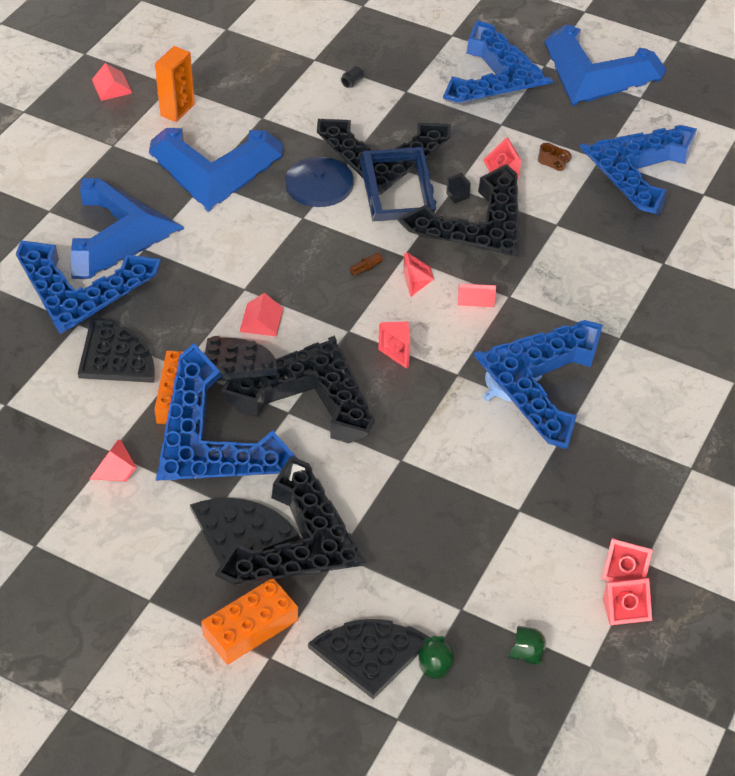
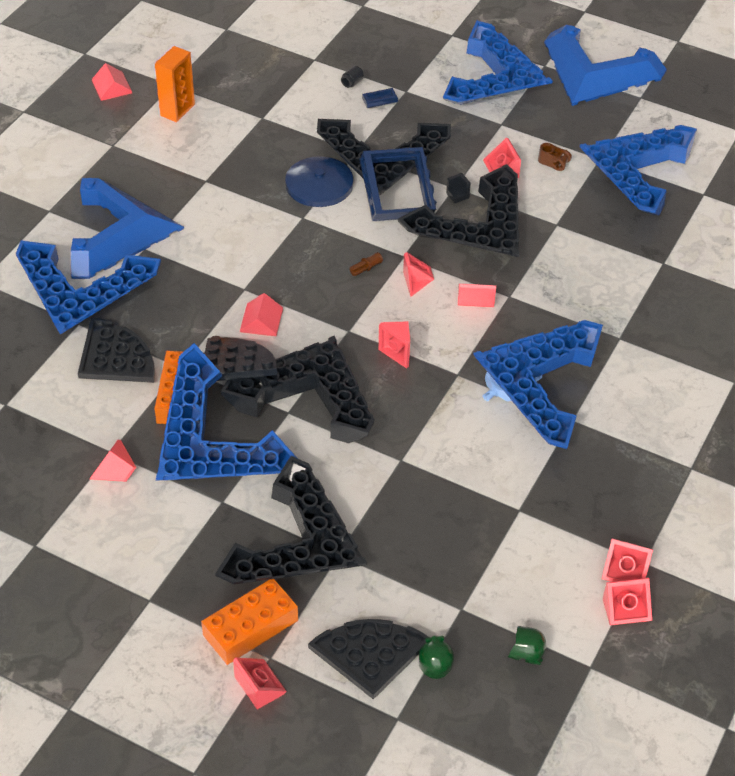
blue wedge [149,128,283,212] -> none
black plate [190,498,299,565] -> none
none -> coral slope [233,657,287,709]
none -> dark blue plate [362,88,398,108]

